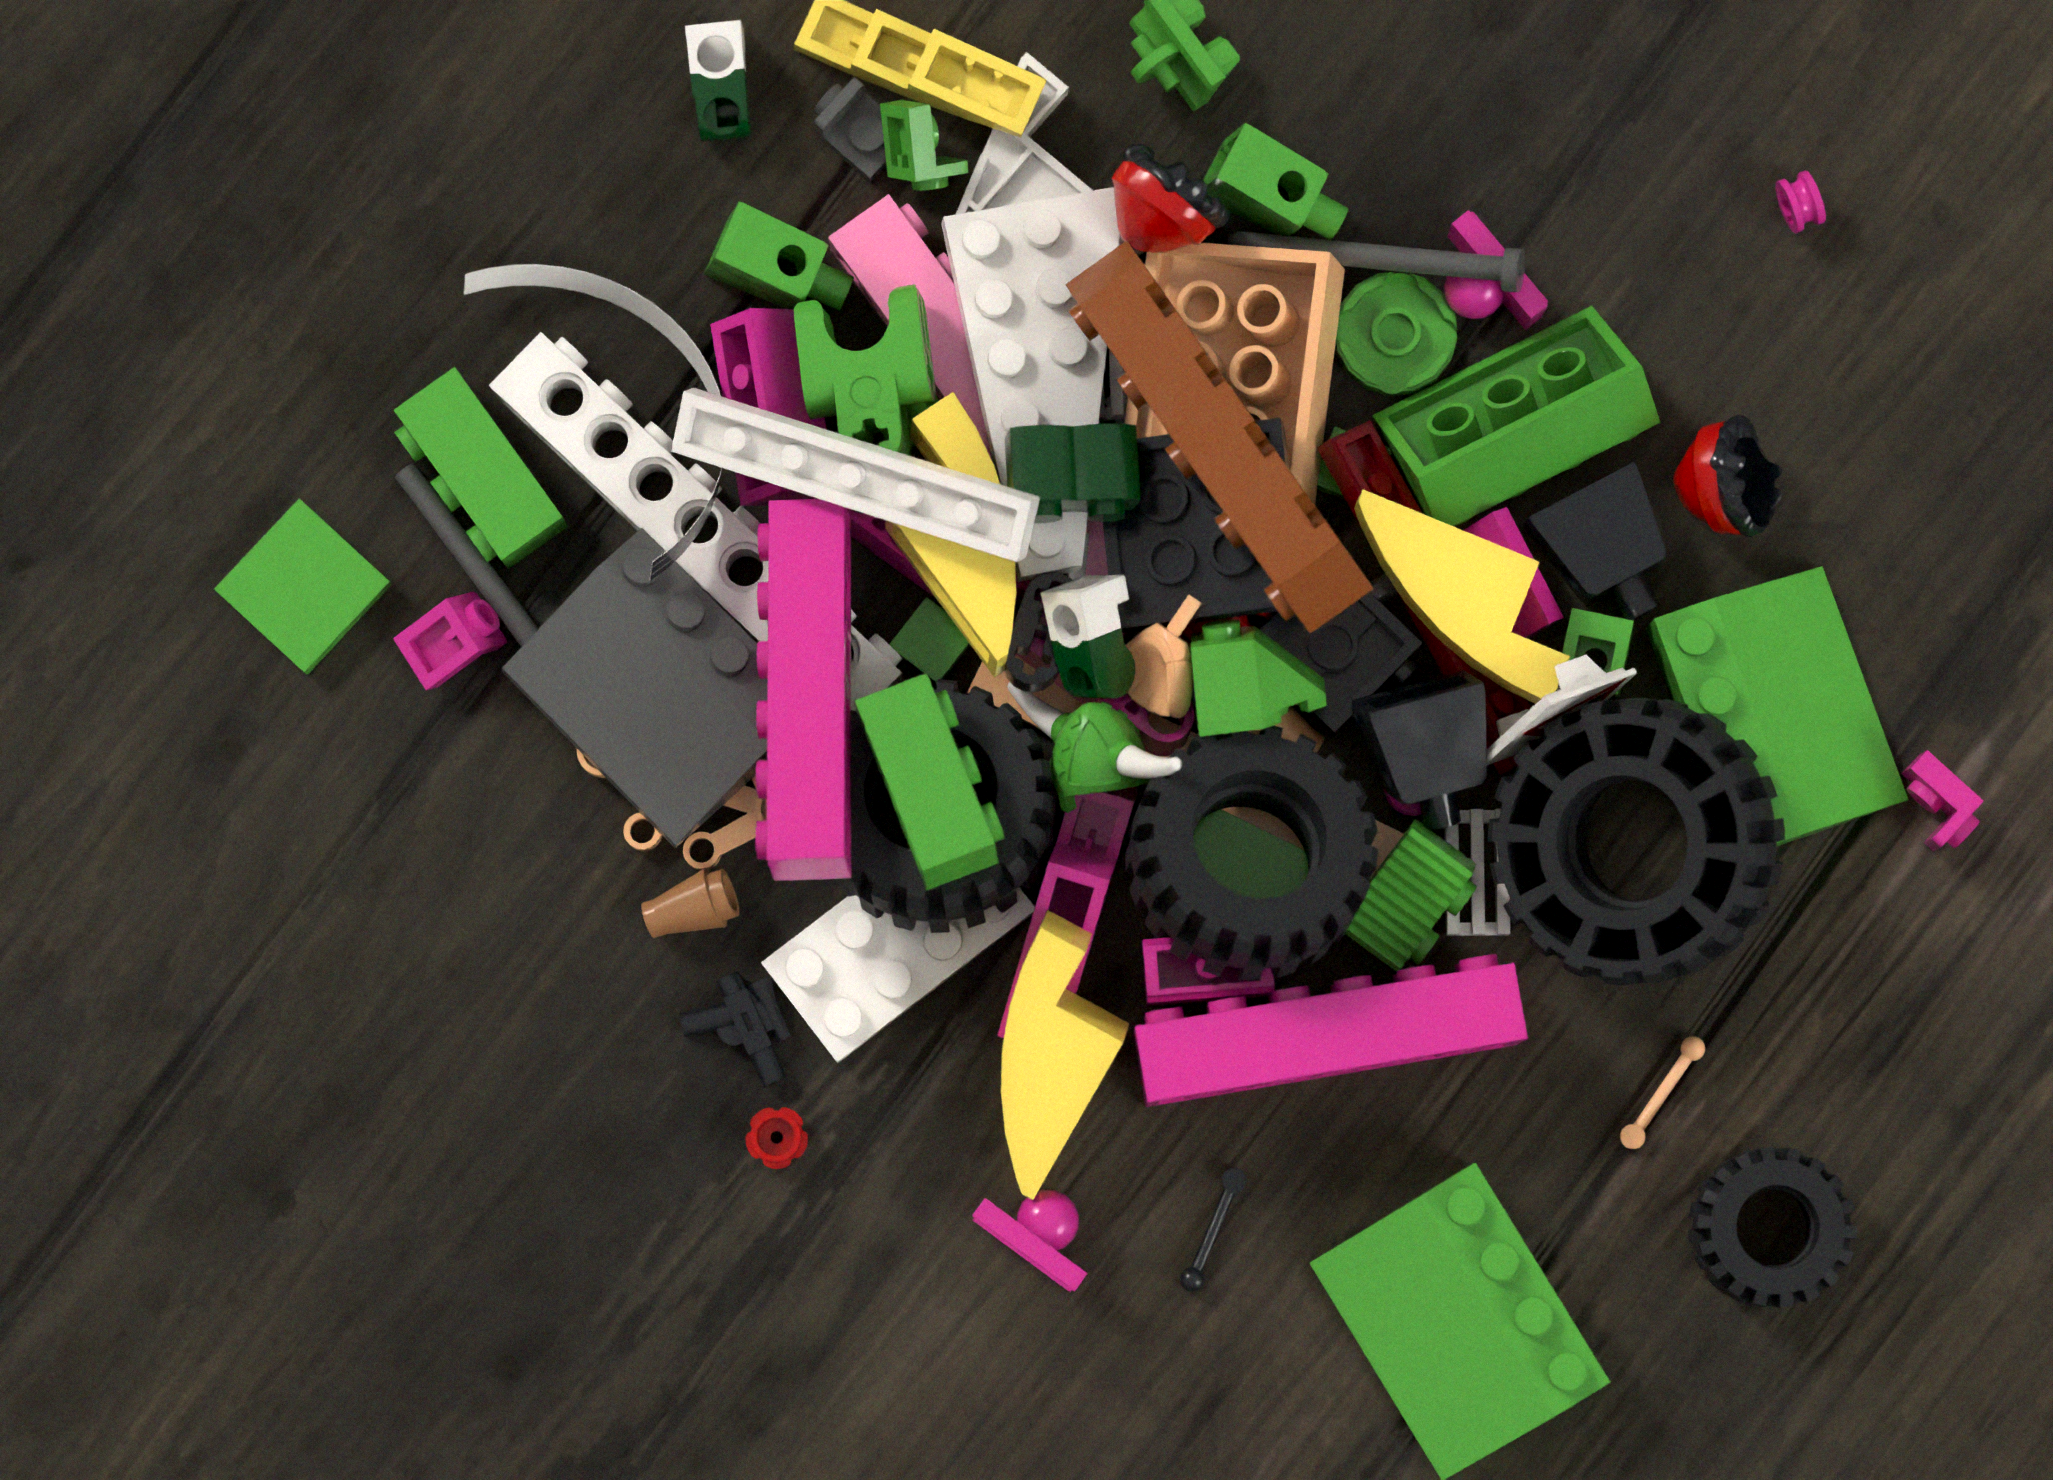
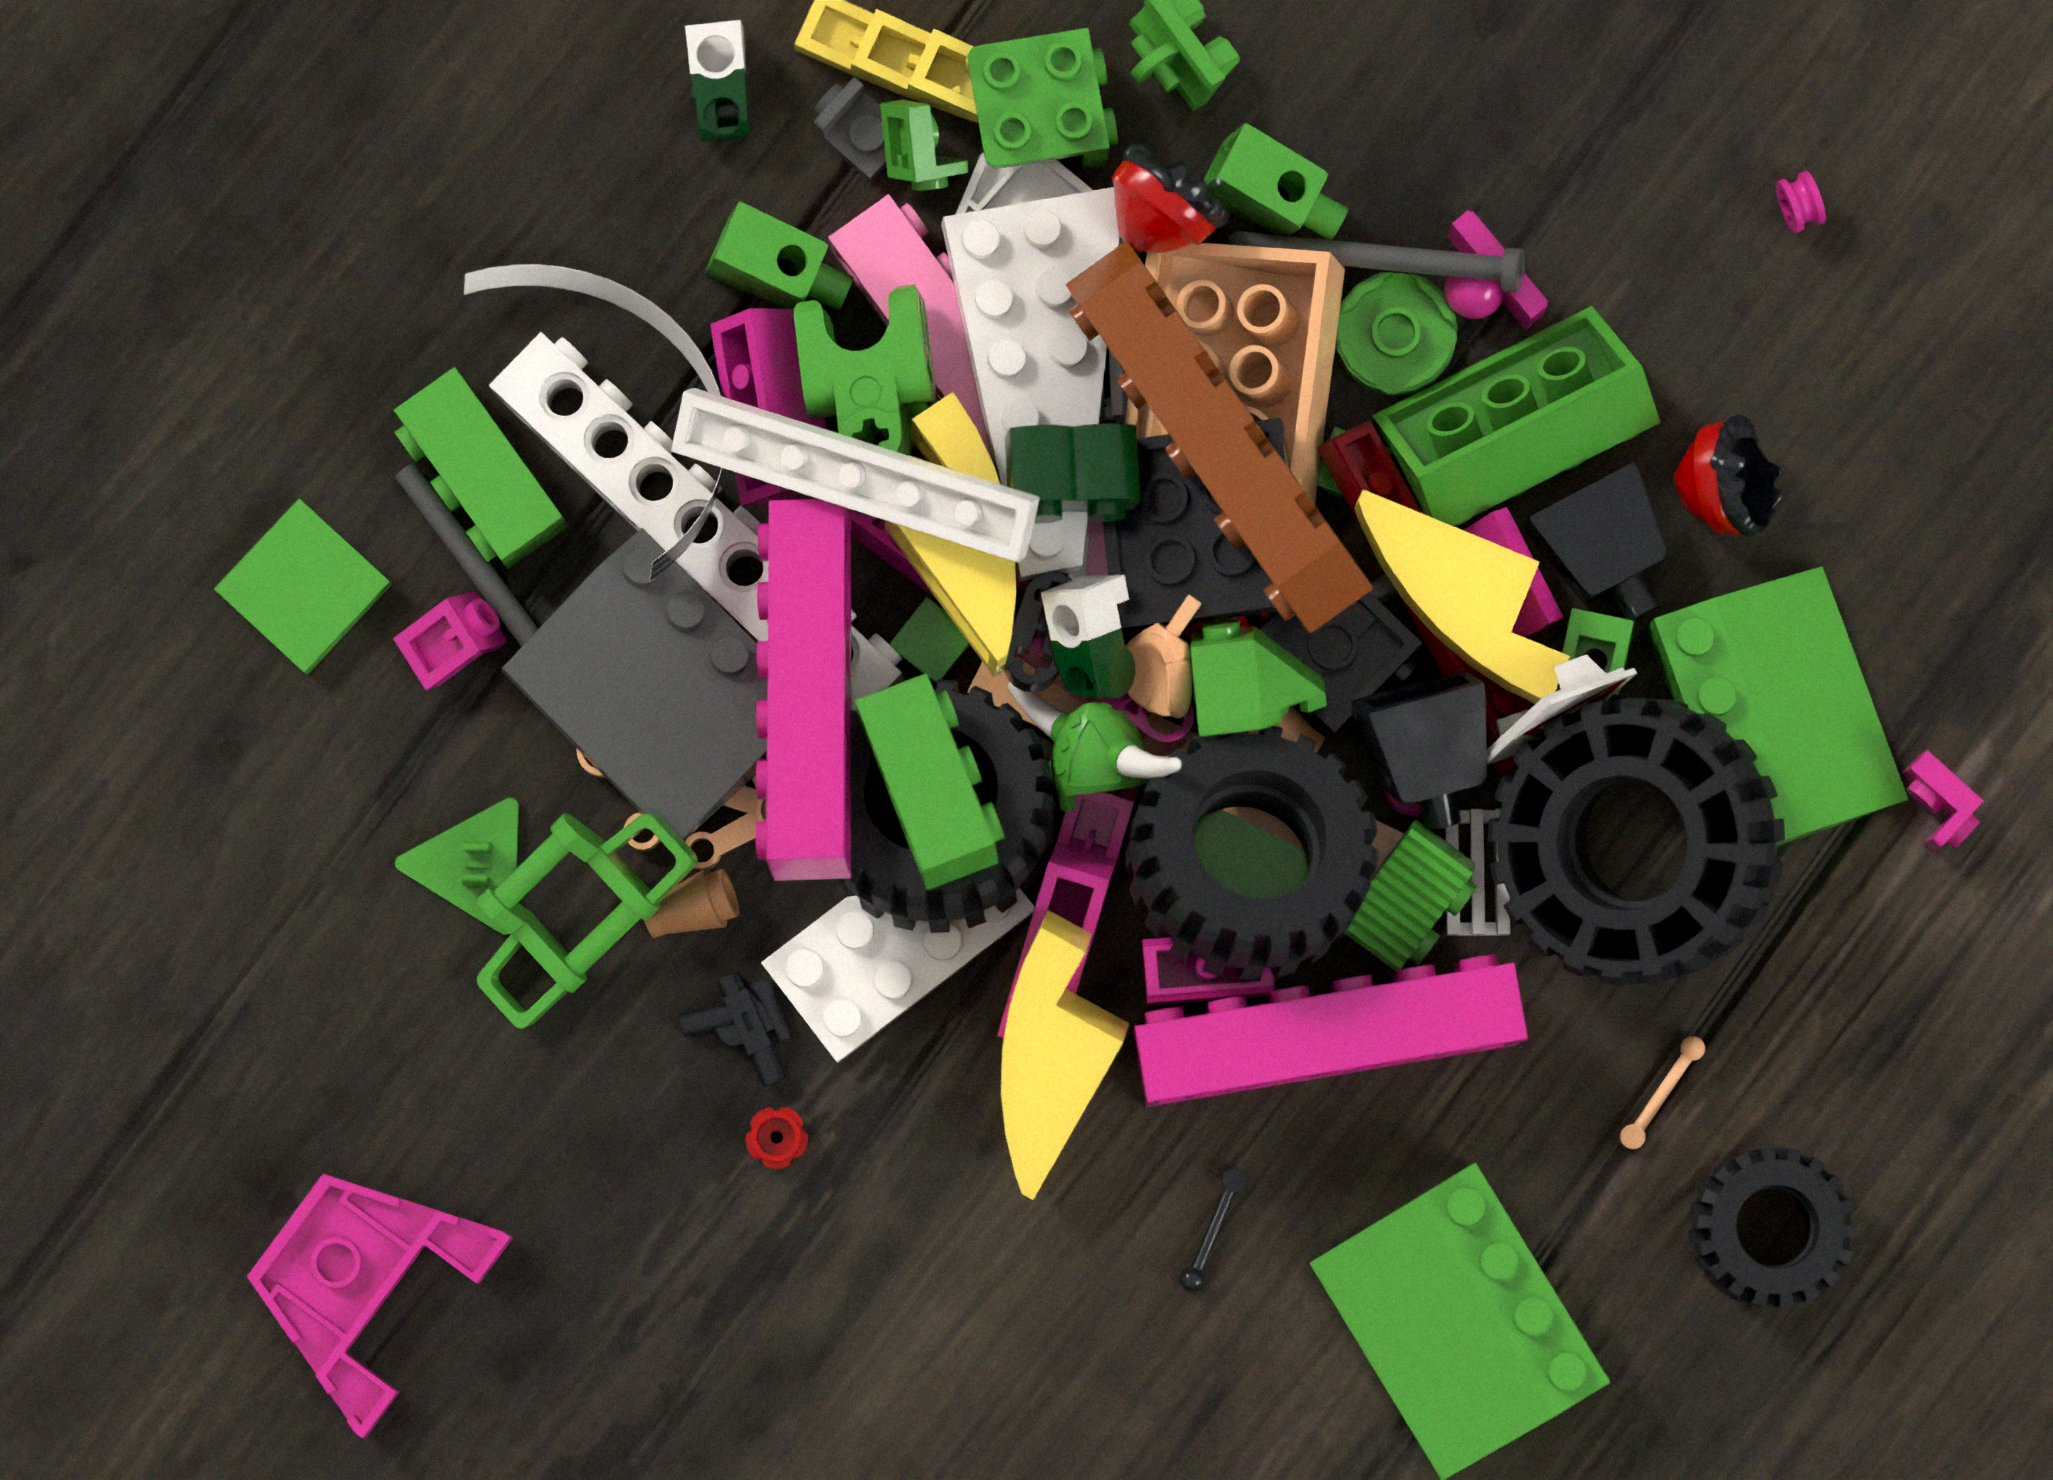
dark pink tile [972,1189,1088,1292] -> none
none -> dark pink wing [247,1174,513,1439]
none -> bright green piece [395,798,519,935]
none -> bright green bar [476,812,698,1029]
none -> bright green bracket [967,28,1118,169]

